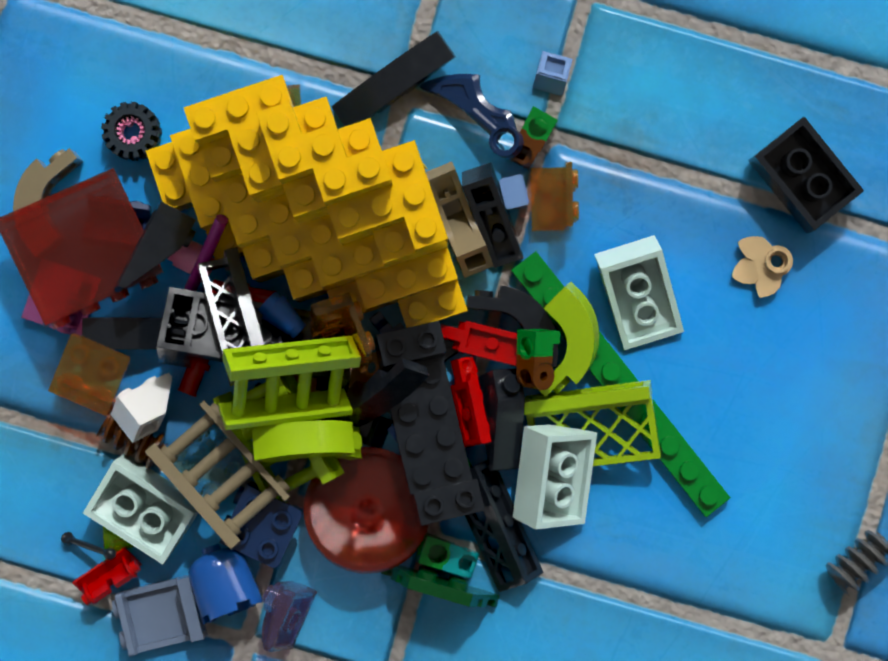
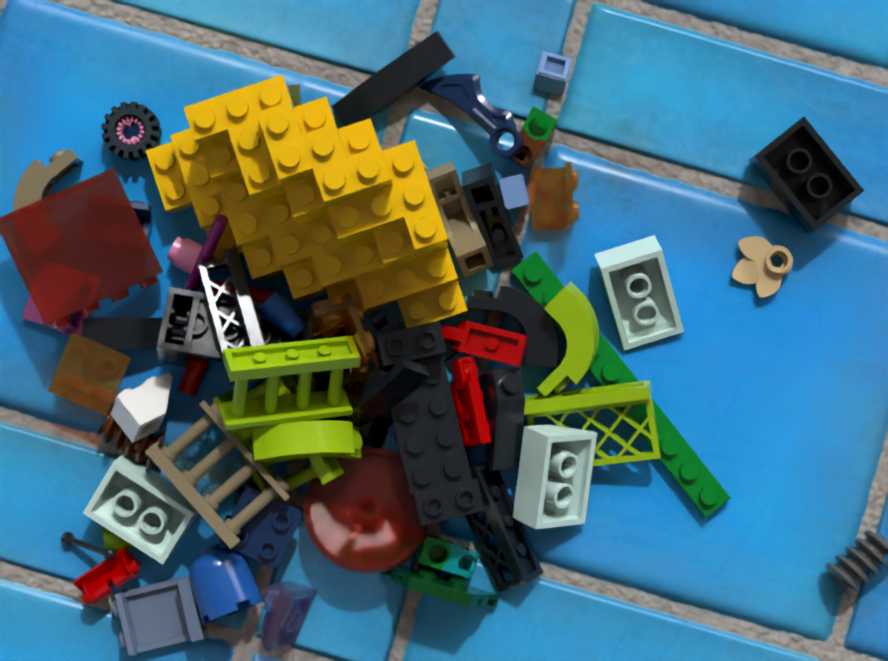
black slope [113,201,196,293] -> none
leg [516,329,560,390] -> none

